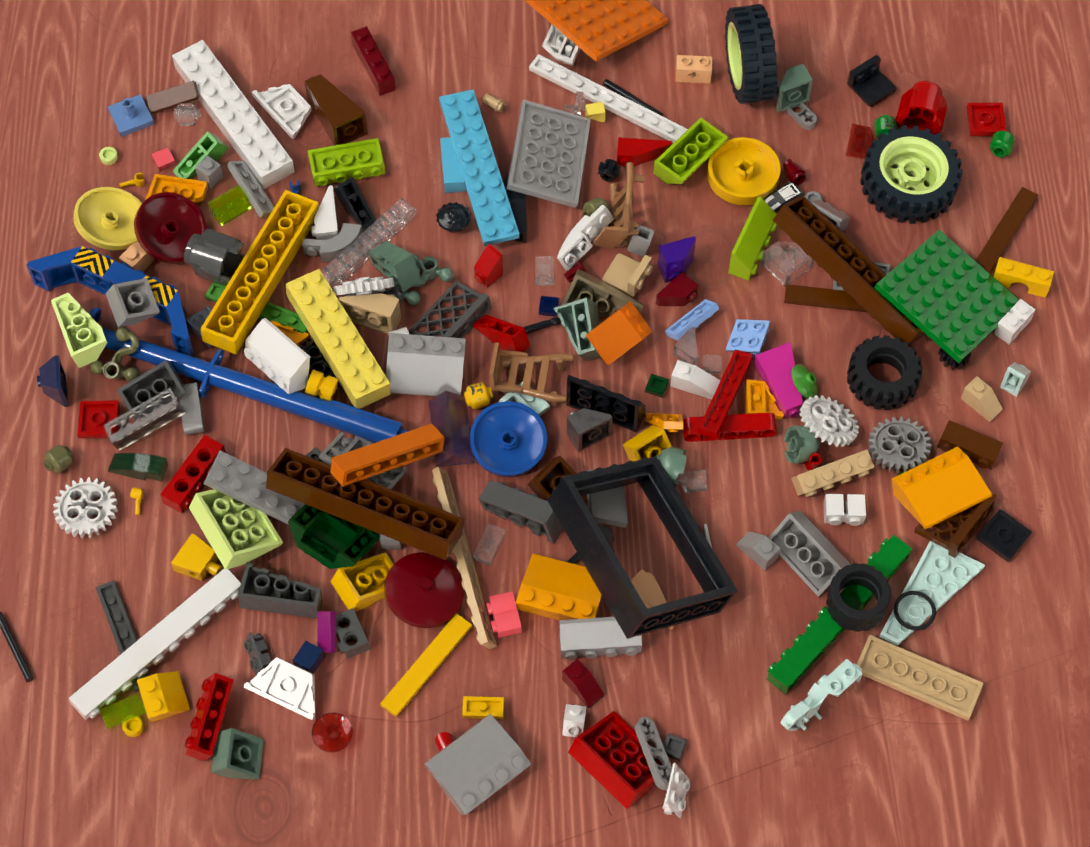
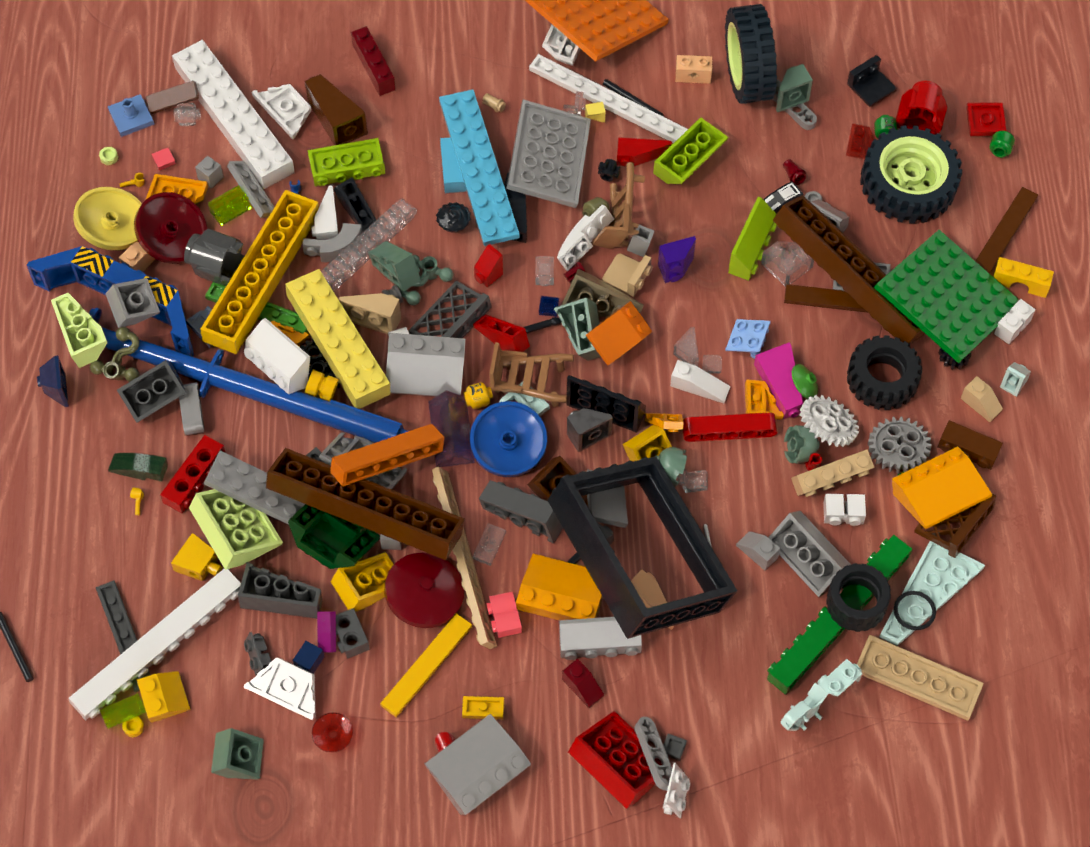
olive head [43,445,73,474] -> none
white gear [53,477,118,539] -> none
red plate [77,400,120,438] -> none
clear smoke fence [104,387,186,451] -> none
bright green slope [173,131,228,179] -> none
red brick [184,673,234,761] -> none
white gear [333,276,395,296] -> none
white bracket [562,704,586,737] -> none
dark green tile [645,374,669,398] -> none
dark red slope [656,272,698,306] -> none
light blue plate [665,299,719,341] -> none
red plate [698,349,753,438] -> none
yellow piece [707,137,780,205] -> none
black plate [976,509,1032,562] -> none

